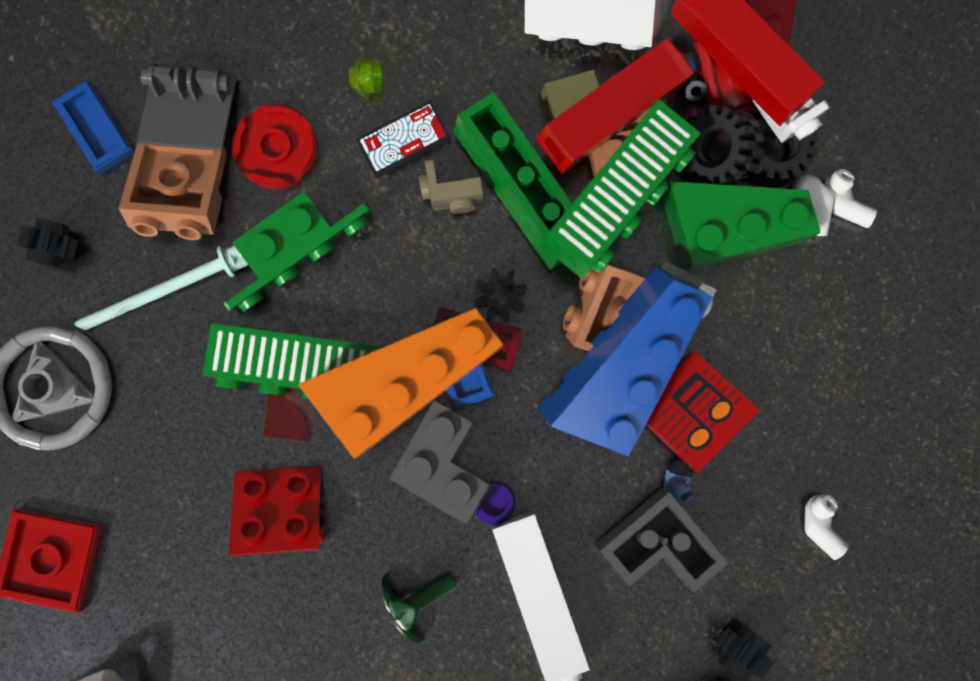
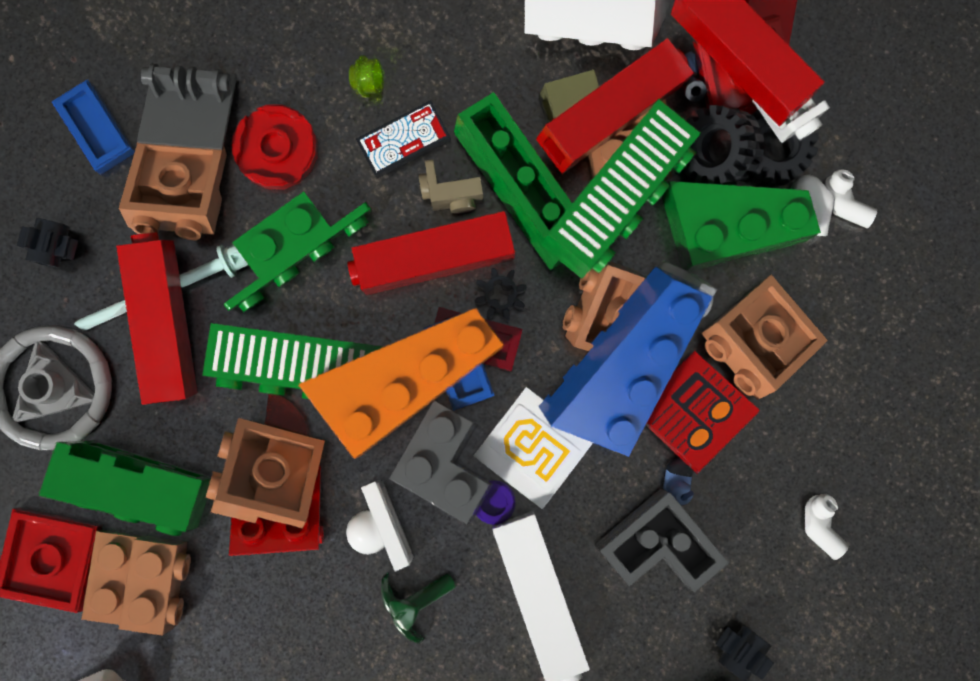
none -> green wedge [38,440,211,536]
none -> nougat plate [81,530,191,636]
none -> red brick [116,232,197,405]
none -> nougat plate [205,418,325,528]
none -> white tile [346,480,414,571]
none -> red brick [347,211,515,295]
none -> white tile [473,387,593,509]
none -> nougat plate [701,275,828,400]

